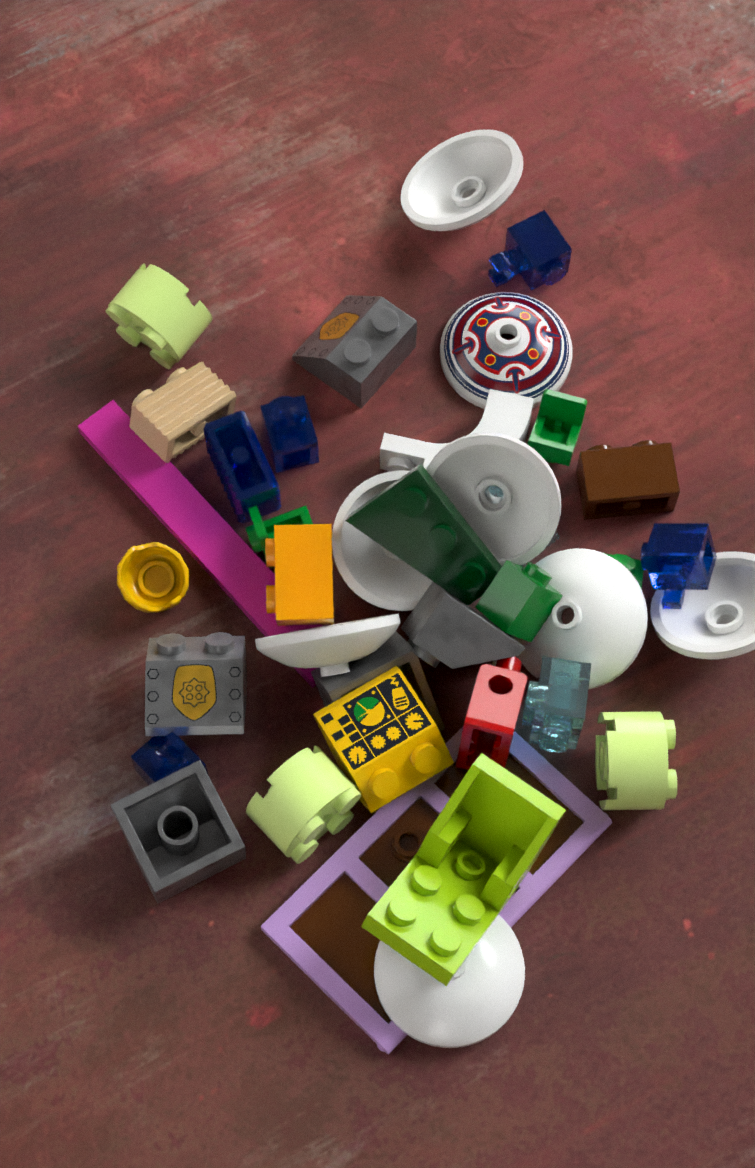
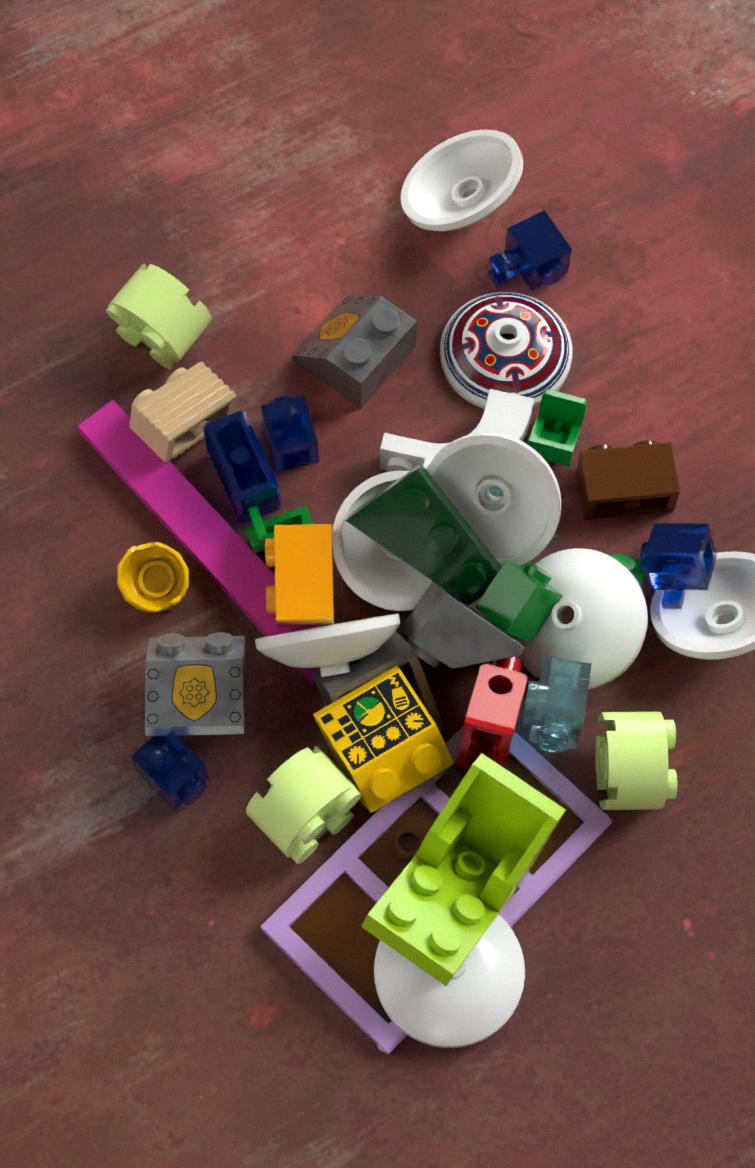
flat silver slope [111,760,246,903] -> none

